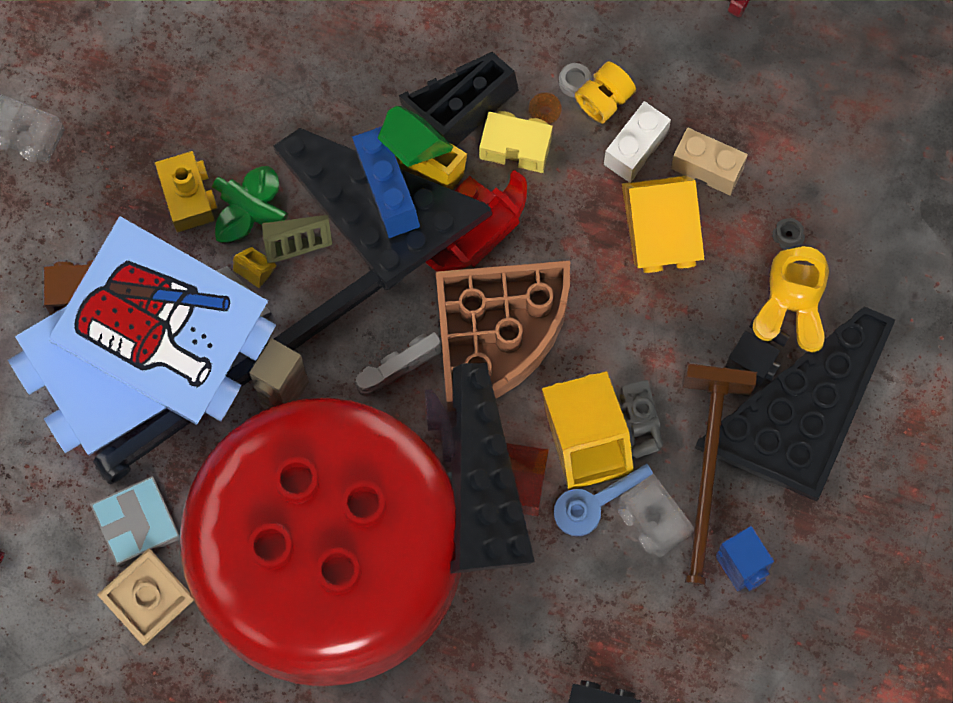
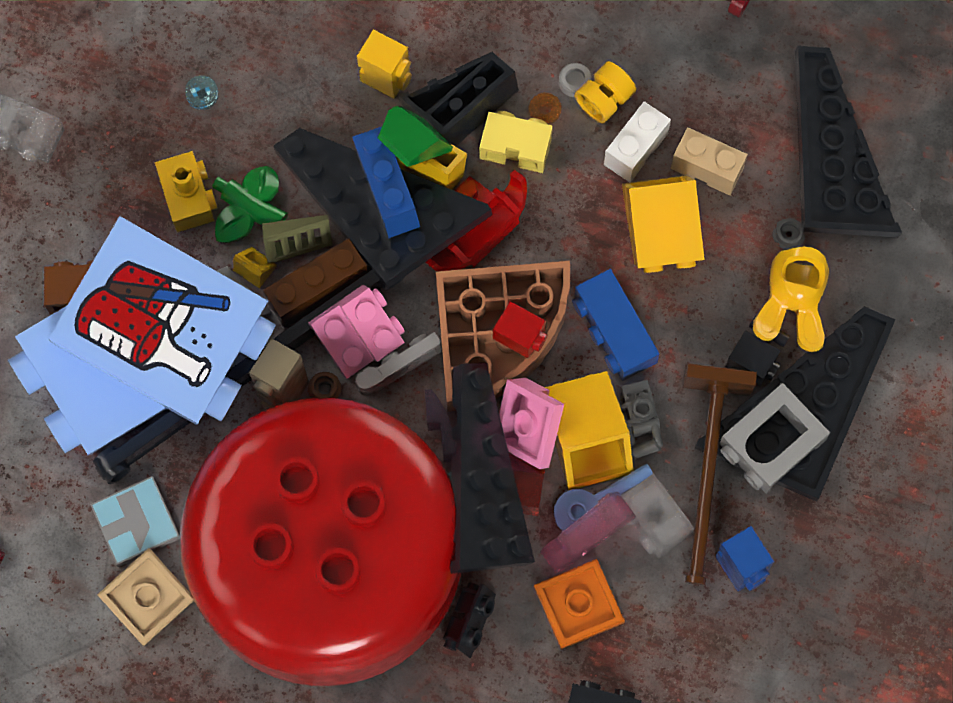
none -> clear light blue tile [185,75,219,110]
none -> reddish brown brick [263,238,368,328]
none -> bright pink plate [308,285,405,379]
none -> reddish brown plate [308,372,342,399]
none -> yellow brick [357,29,412,99]
none -> black hinge [443,582,496,658]
none -> red brick [493,301,548,358]
none -> bright pink plate [499,378,564,469]
none -> orange tile [534,559,625,650]
none -> clear pink leg [540,492,636,573]
none -> blue brick [572,269,660,381]
none -> light grey panel [720,383,830,494]
none -> black wing [795,45,902,238]

